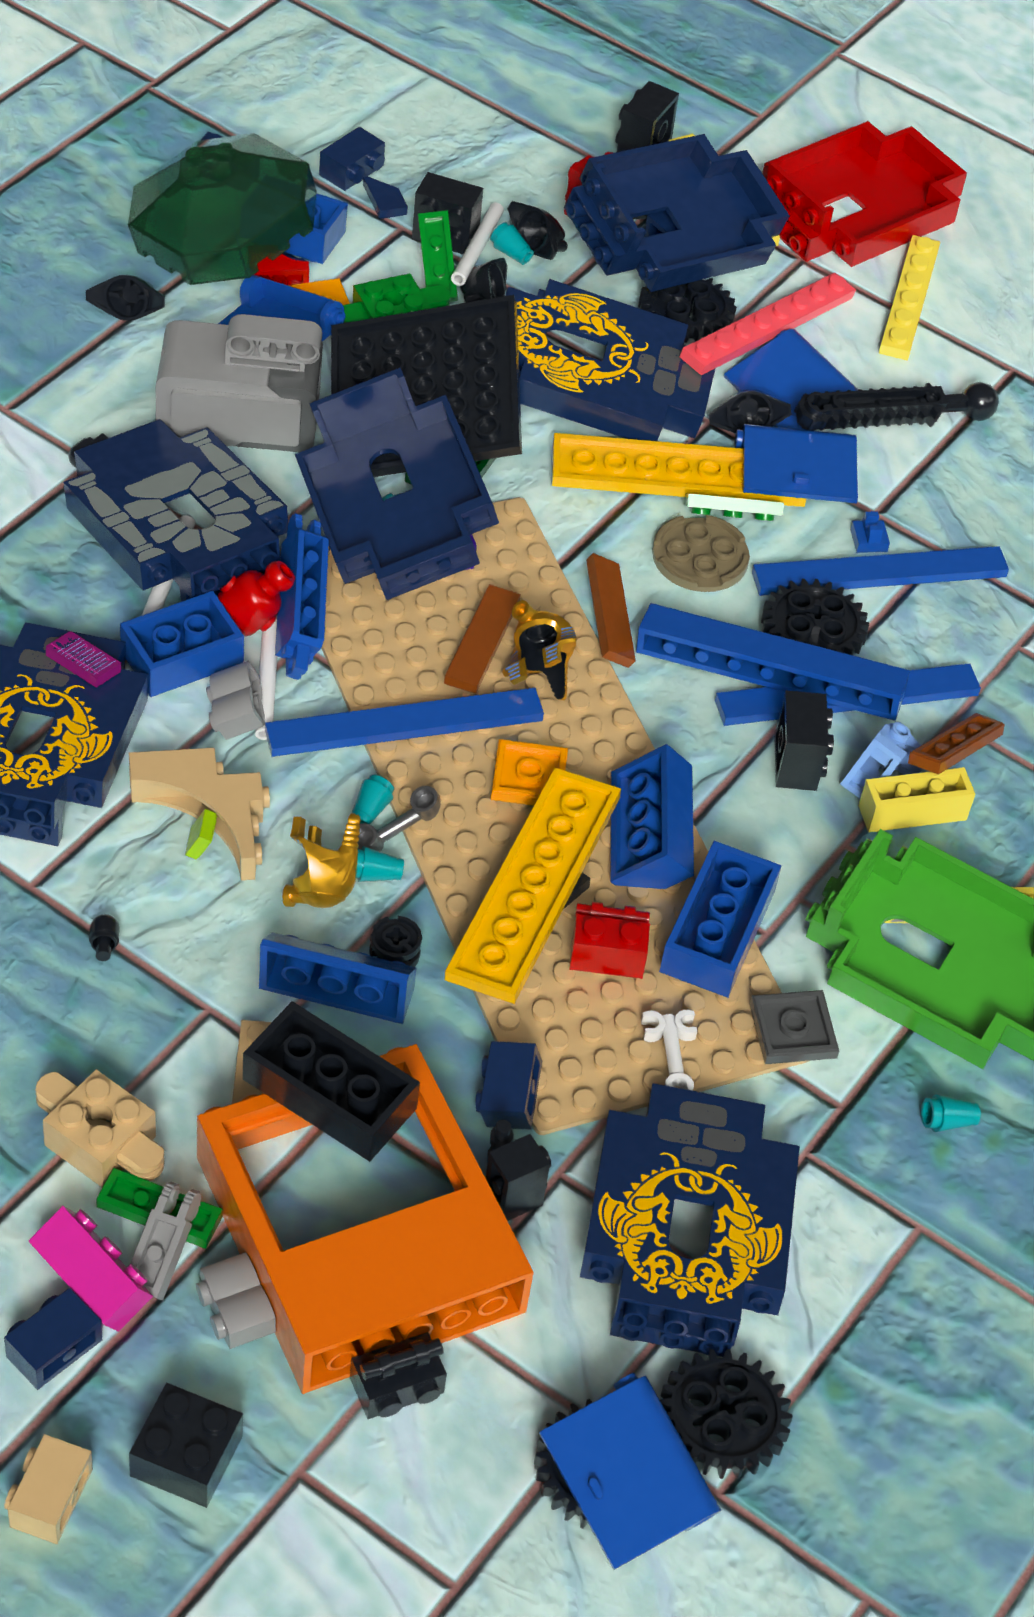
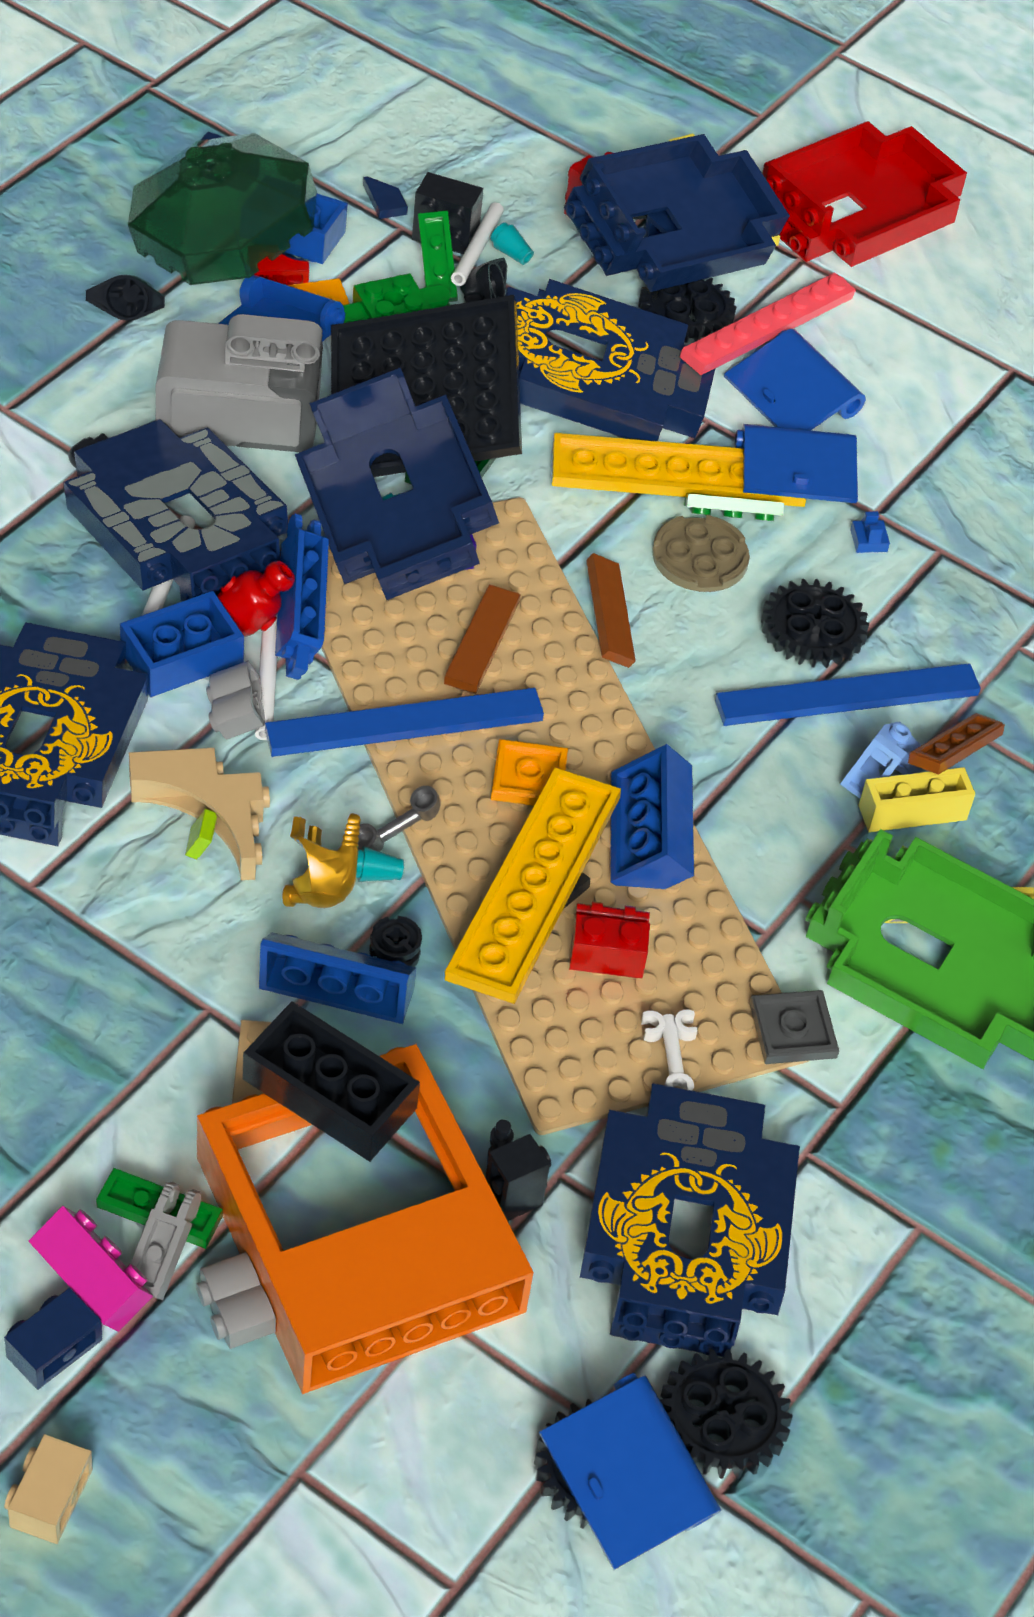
tan brick [35,1069,164,1188] -> none
magenta tile [46,631,121,688] -> none
black cylinder [89,914,120,961] -> none
black brick [129,1382,243,1508] -> none
dark blue brick [319,127,385,191] -> none
black brick [350,1332,447,1419] -> none
teal cone [351,775,394,825] -> none
dark blue brick [476,1041,542,1130] -> none
piece [502,600,576,700] -> none
black hat [507,201,568,260] -> none
black brick [615,81,679,152] -> none
blue brick [636,603,910,721] -> none
blue brick [659,841,782,998] -> none
black hat [709,390,792,433] -> none
blue tile [752,546,1009,596] -> none
black brick [774,690,834,791] -> none
black gear [794,382,999,431] -> none
light yellow plate [879,235,940,361] -> none
teal cone [921,1094,981,1132] -> none

